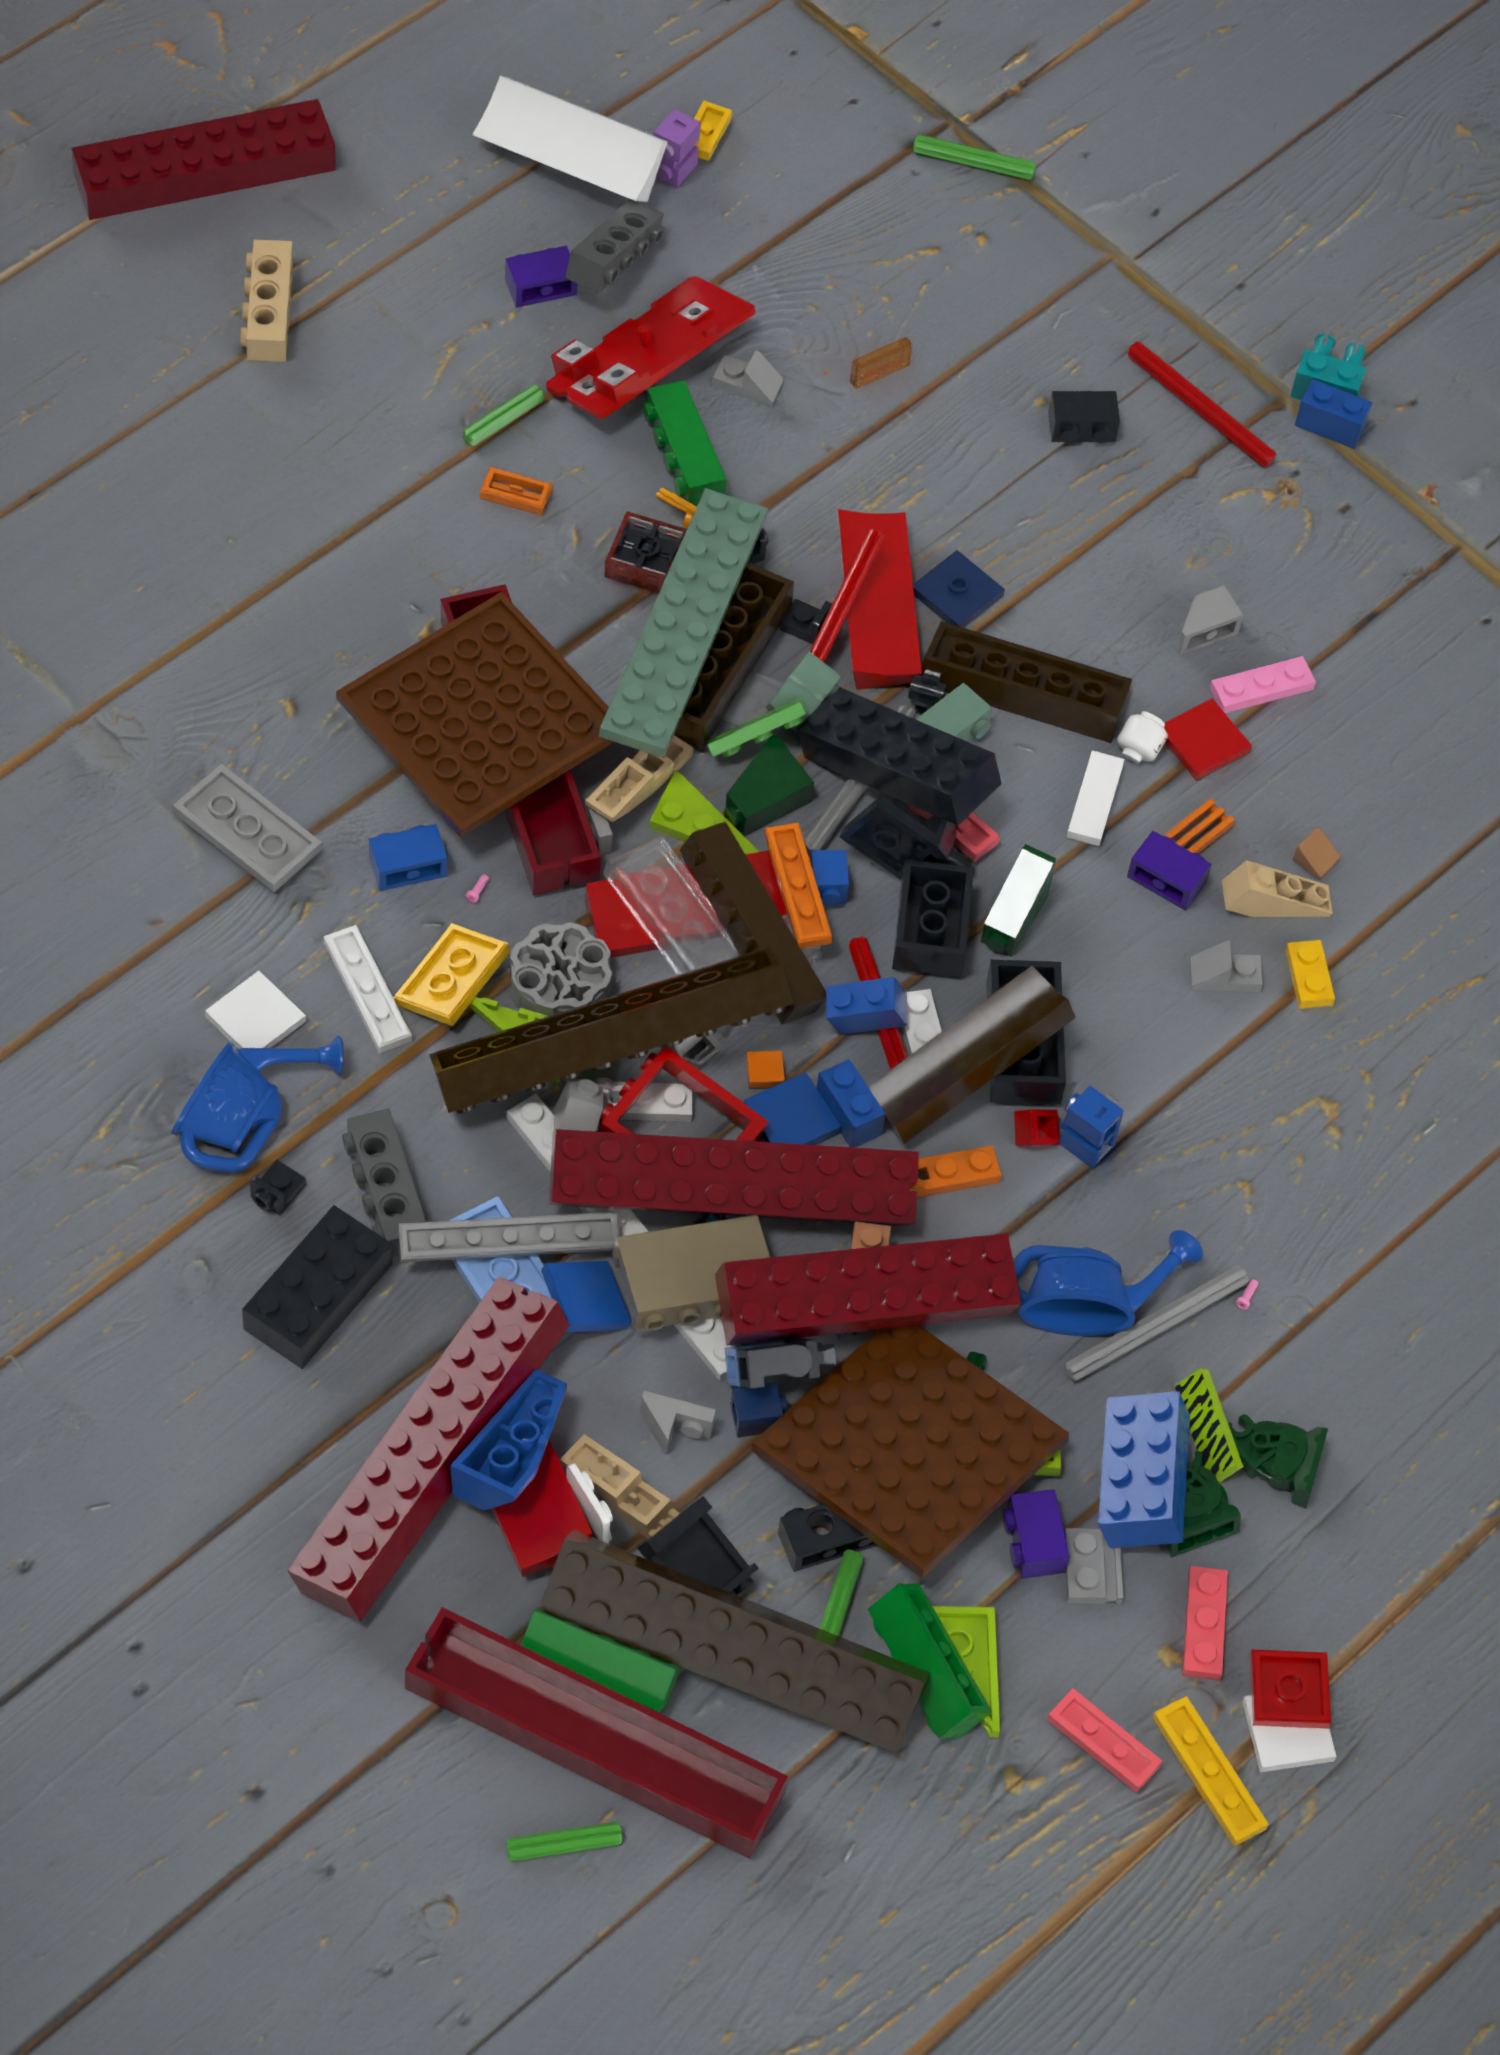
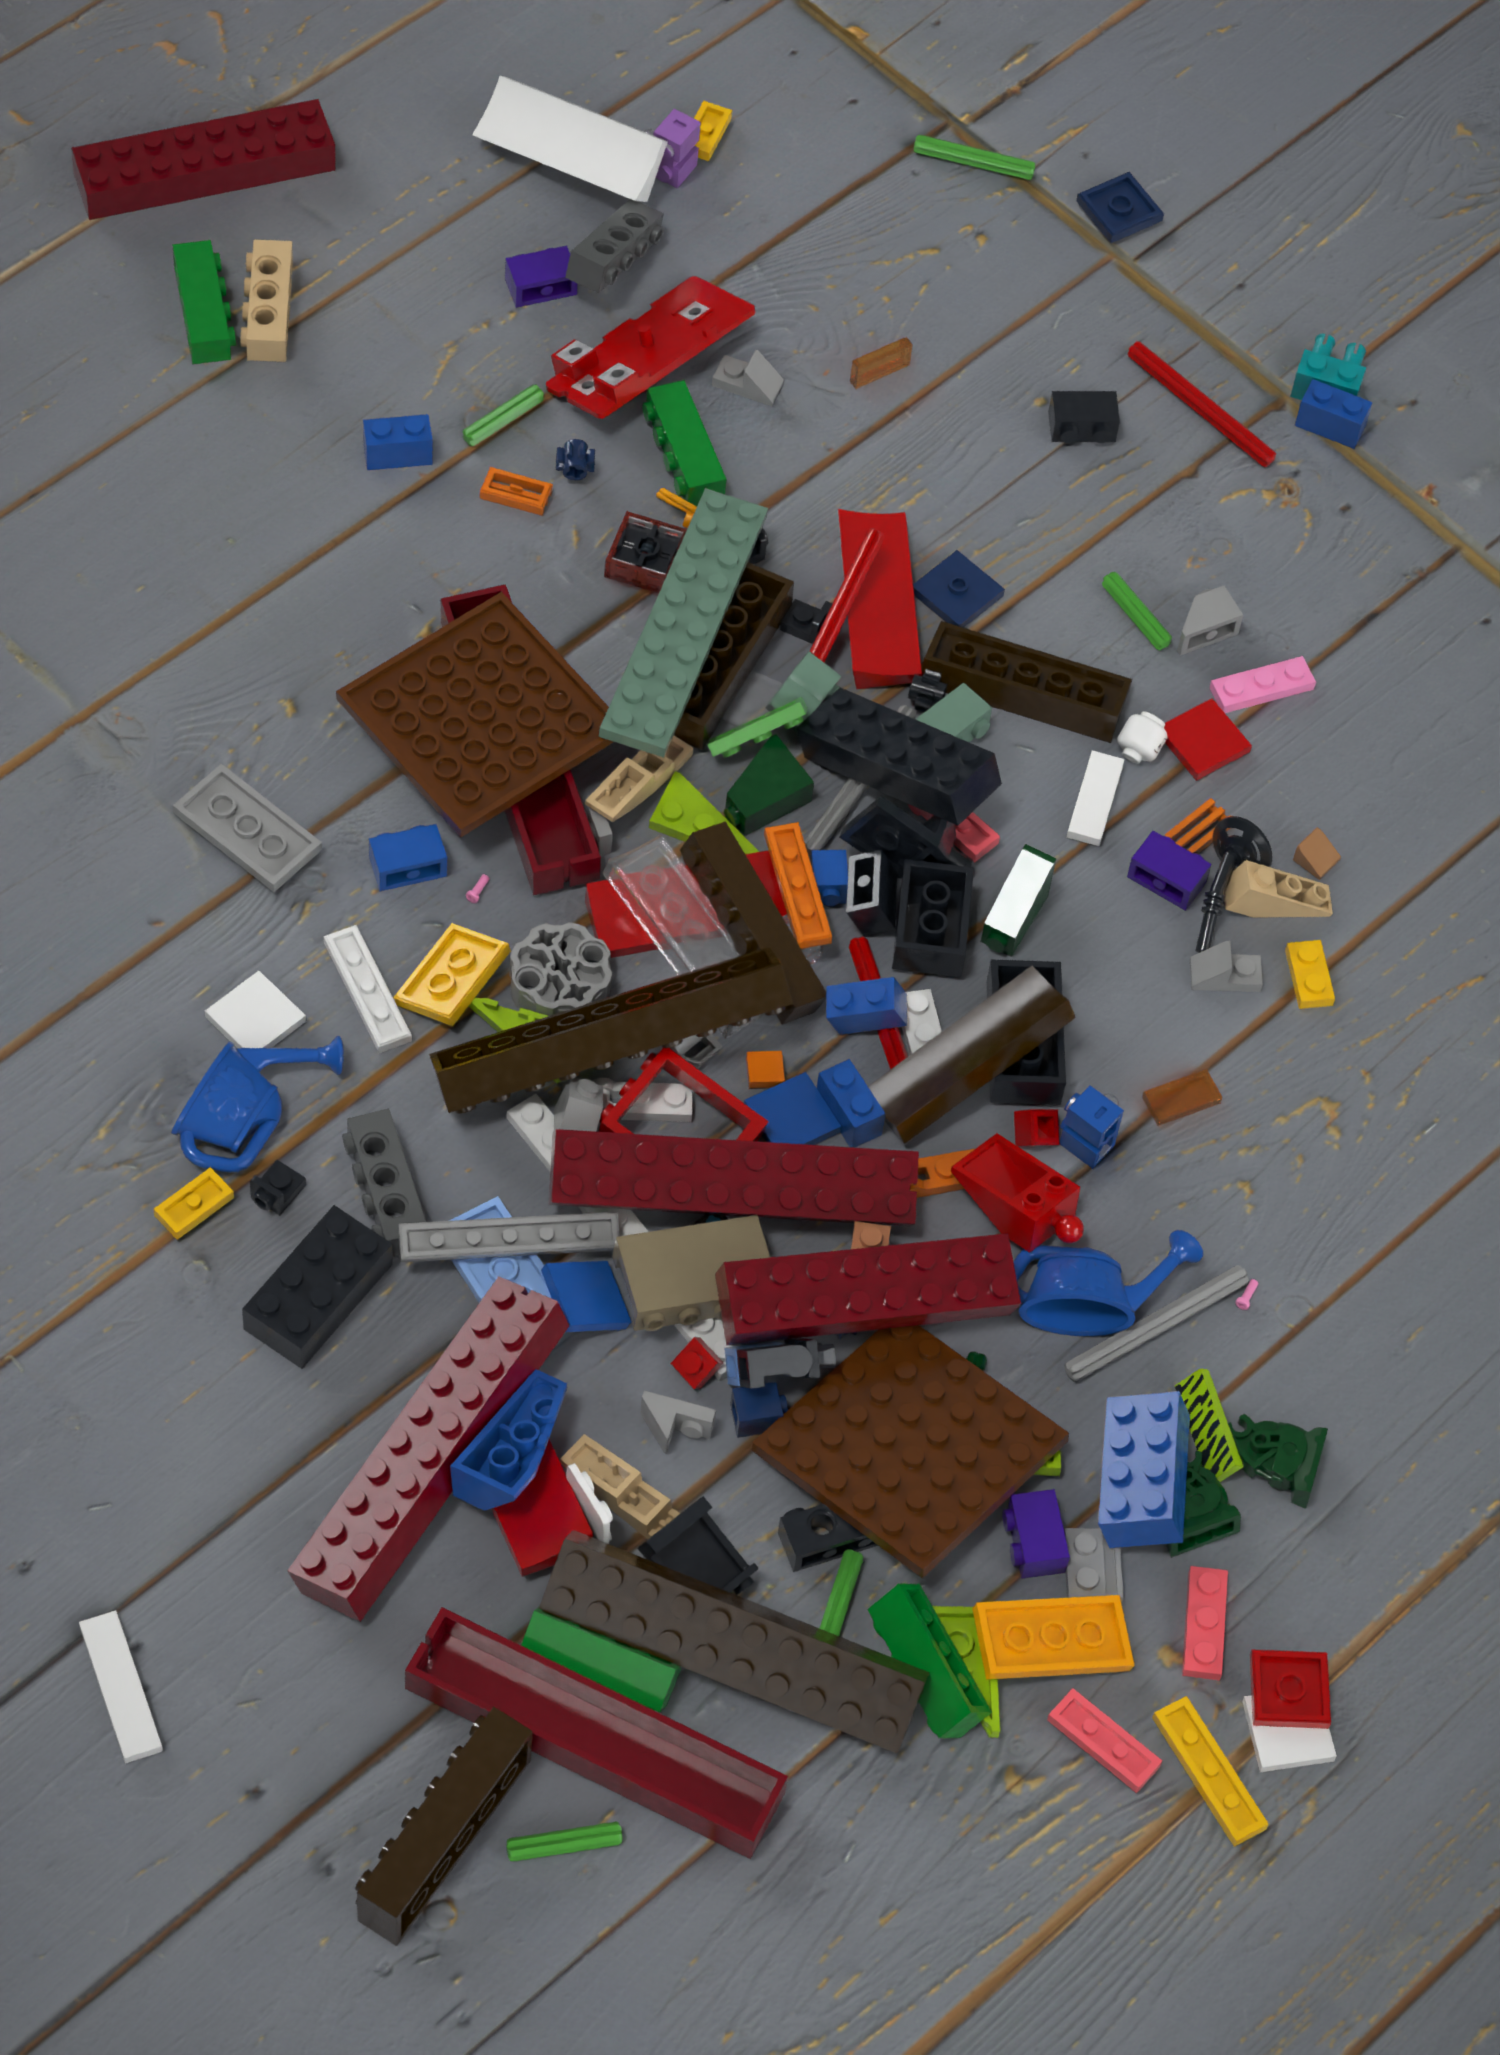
none -> white tile [79,1610,163,1764]
none -> yellow plate [153,1167,234,1240]
none -> green brick [172,240,236,364]
none -> dark brown brick [355,1706,533,1946]
none -> blue brick [363,414,433,470]
none -> dark blue gear [556,439,595,480]
none -> red plate [671,1337,724,1390]
none -> black brick [846,849,898,936]
none -> red slope [951,1133,1084,1253]
none -> light orange plate [972,1595,1135,1680]
none -> dark blue plate [1076,172,1164,243]
none -> bright green axle [1102,571,1172,650]
none -> clear orange tile [1142,1069,1223,1126]
none -> black dish [1195,816,1273,953]

